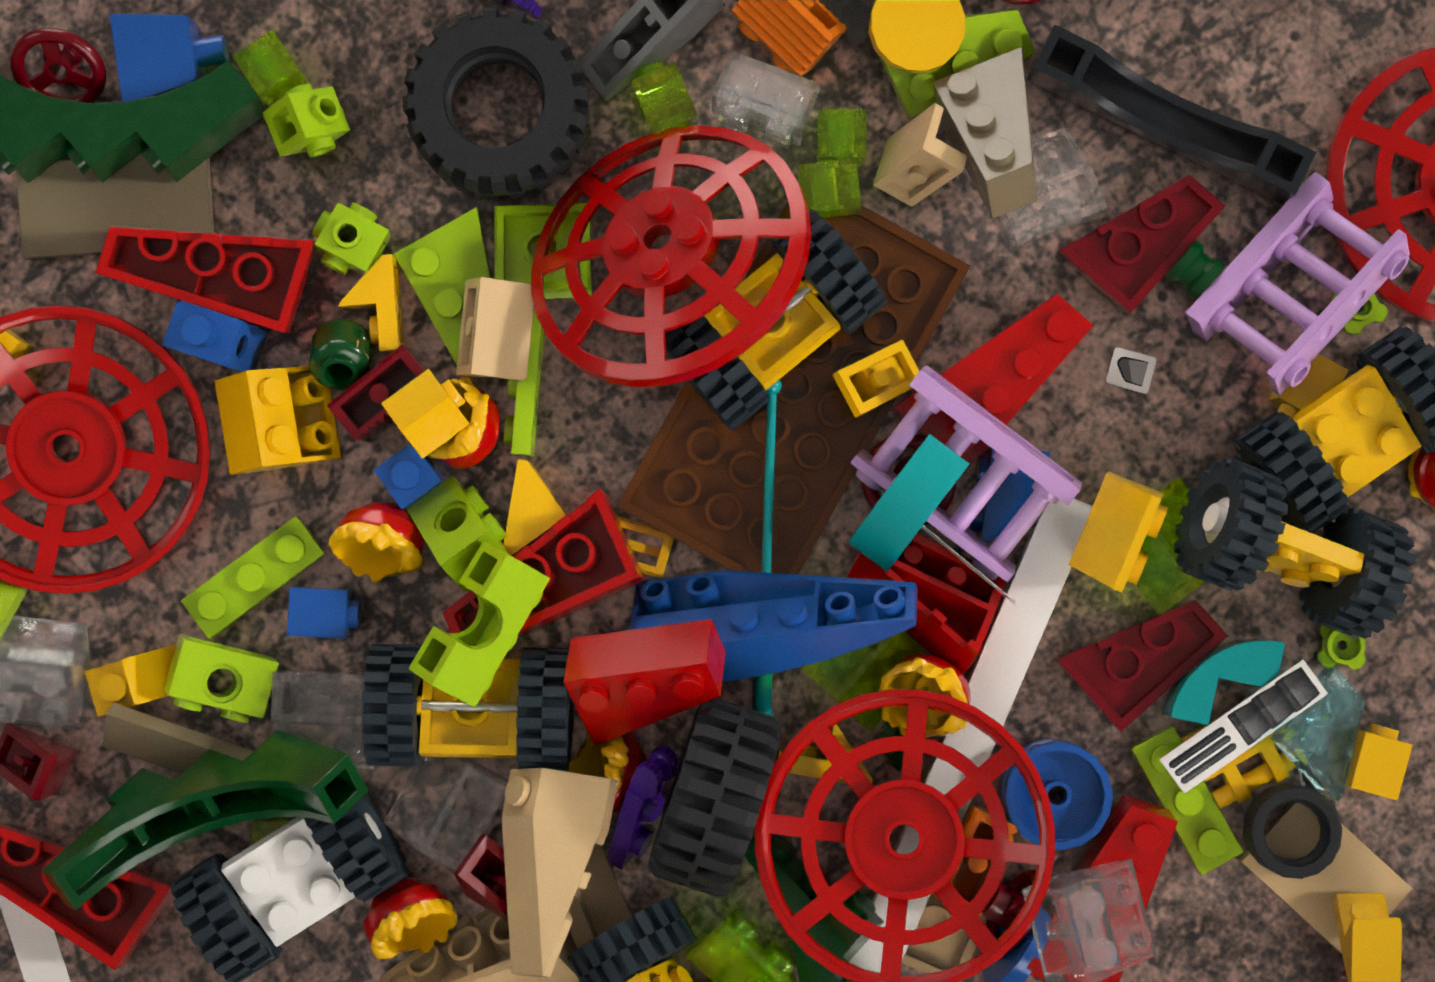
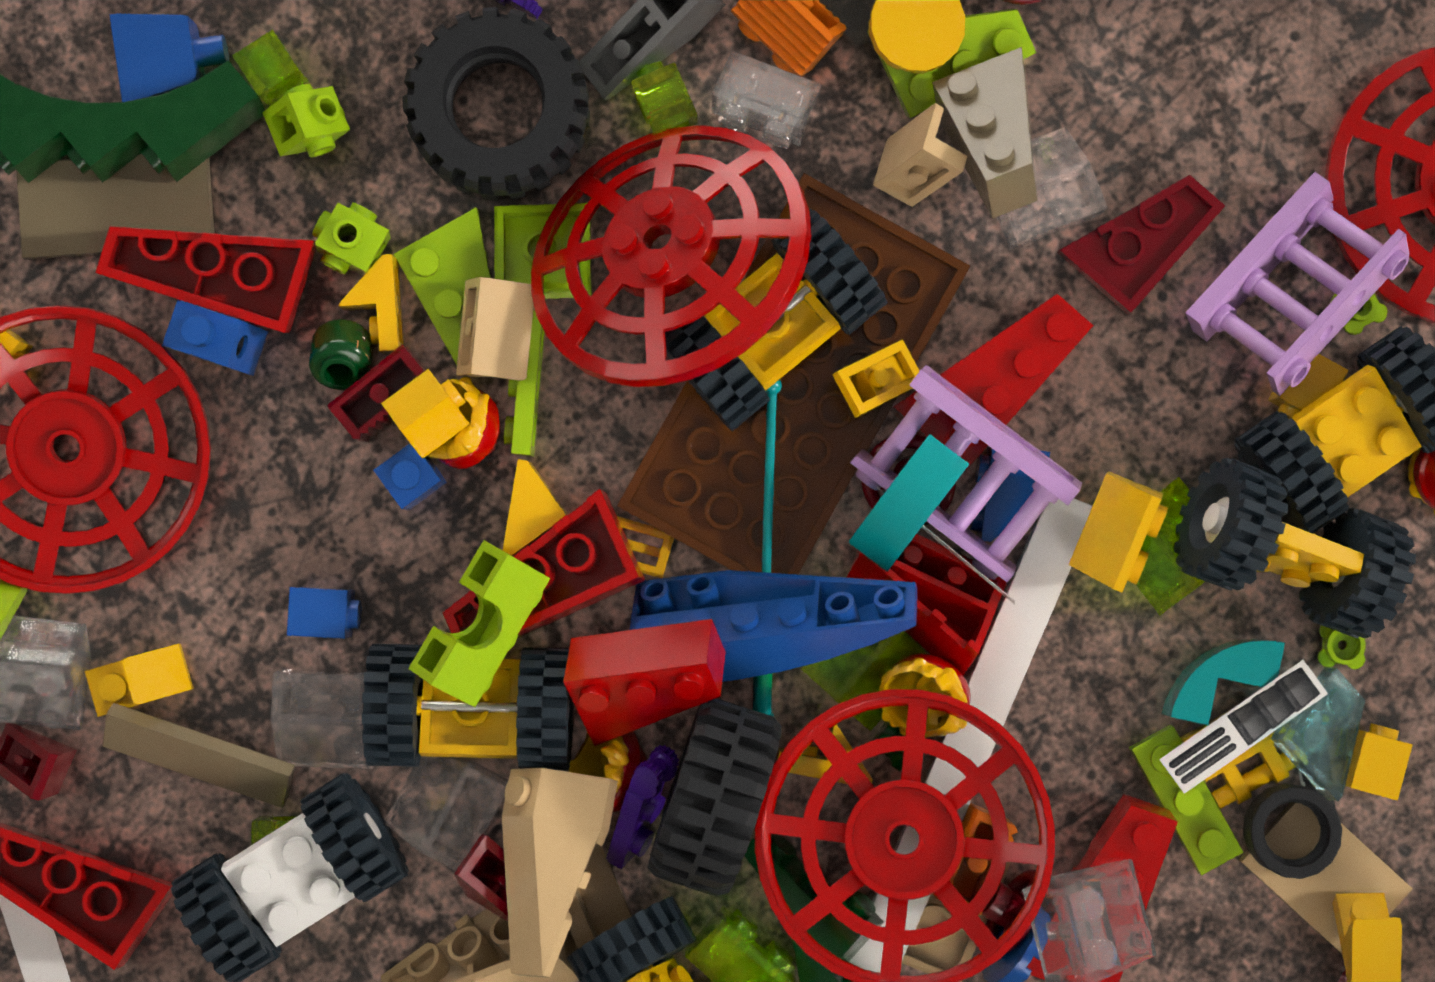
dark red piece [10,28,107,103] -> none
dark green arch [42,730,369,910] -> none
lime brick [164,634,279,723] -> none
lime plate [181,516,327,639] -> none
yellow slope [214,366,341,475] -> none
yellow hair [329,502,425,583] -> none
yellow hair [363,877,458,959] -> none
lime brick [407,475,509,592] -> none
clear neon green brick [796,159,861,218] -> none
clear neon green brick [816,109,866,167] -> none
blue wheel [997,737,1113,851] -> none
black arch [1026,25,1317,204] -> none
dark red wing [1054,600,1228,732] -> none
white sticker [1106,347,1157,394] -> none
dark green wheel [1164,239,1225,300] -> none

